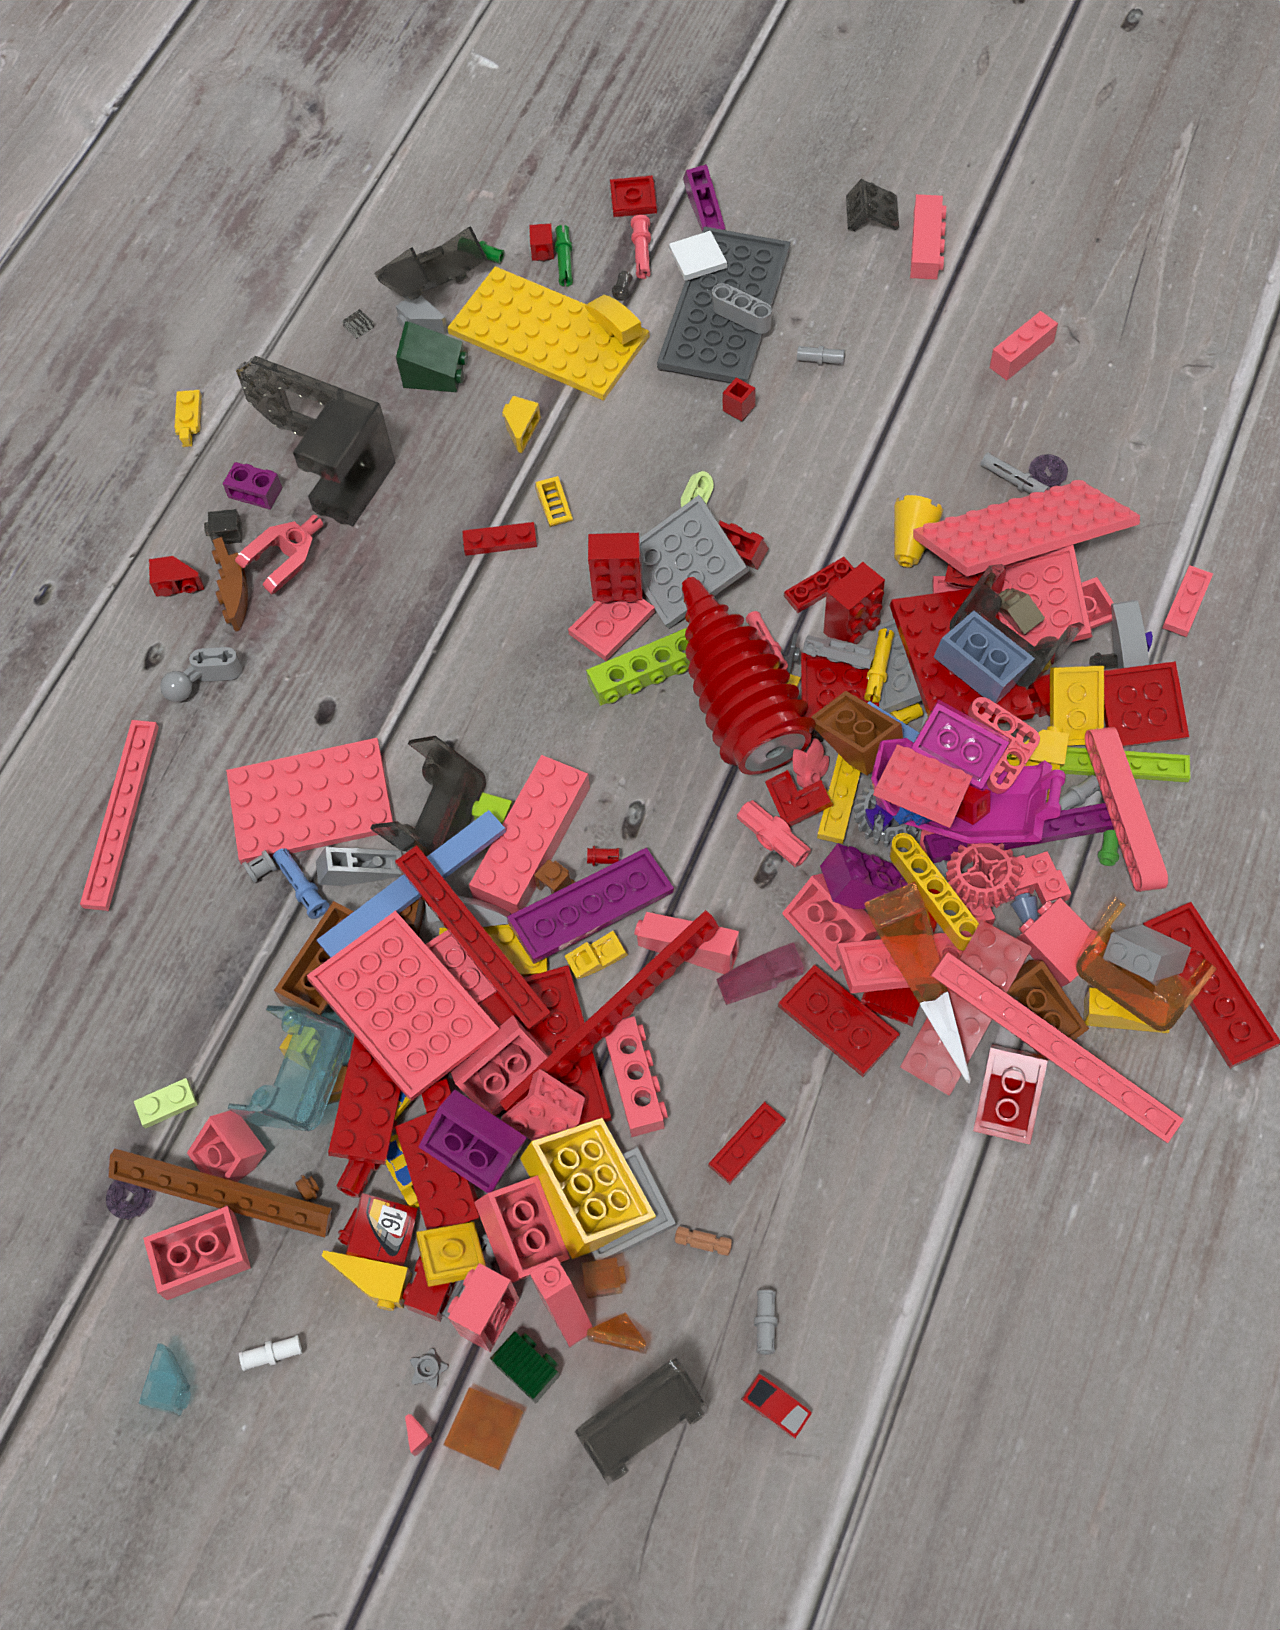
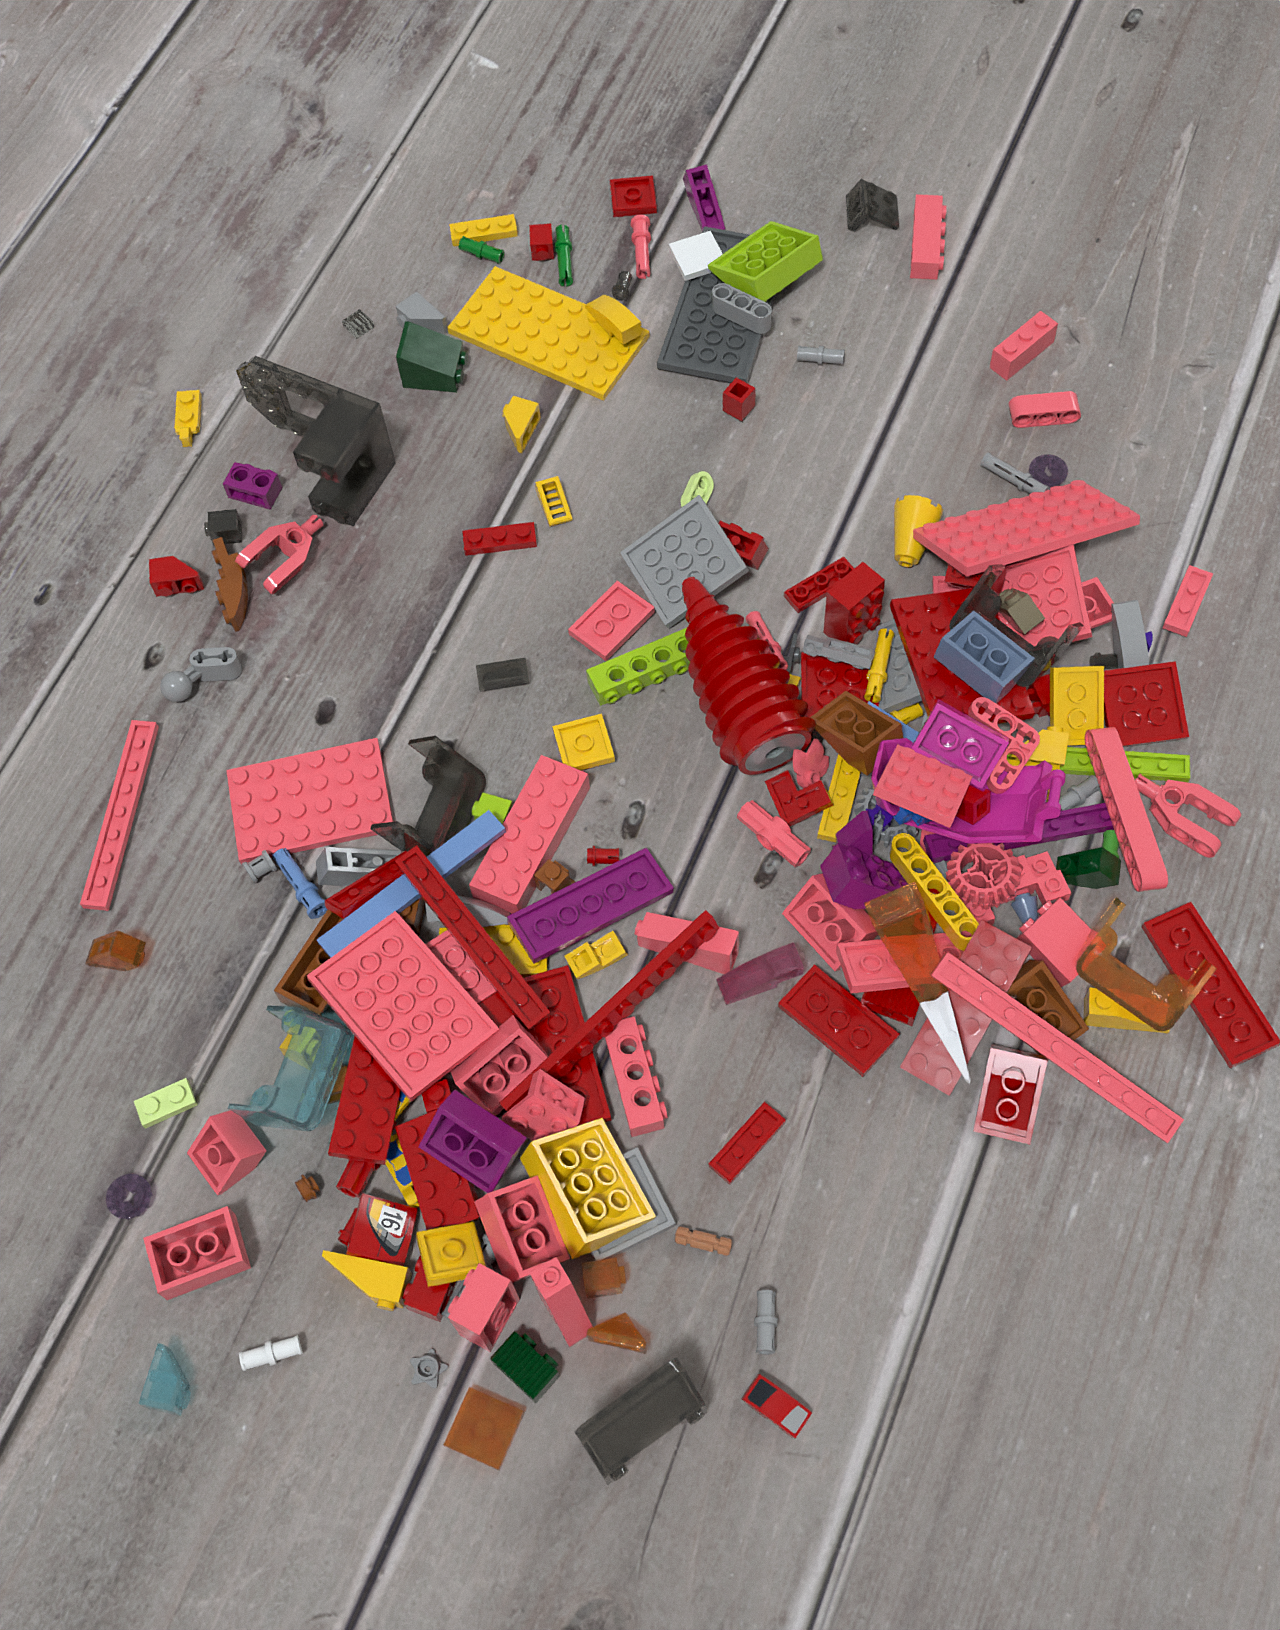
dark orange plate [108,1149,332,1238] -> none
clear smoke windscreen [374,226,488,301] -> none
coral slope [405,1414,432,1456] -> none
red brick [588,533,643,603] -> none
light grey brick [1103,925,1191,982] -> none
none -> clear orange slope [85,930,146,971]
none -> red tile [324,851,408,919]
none -> yellow plate [449,214,518,247]
none -> clear smoke plate [476,658,530,692]
none -> yellow plate [552,713,615,770]
none -> lime slope [708,221,823,302]
none -> magenta slope [831,810,873,855]
none -> coral beam [1009,391,1081,428]
none -> dark green slope [1056,847,1121,889]
none -> coral piece [1135,774,1241,858]

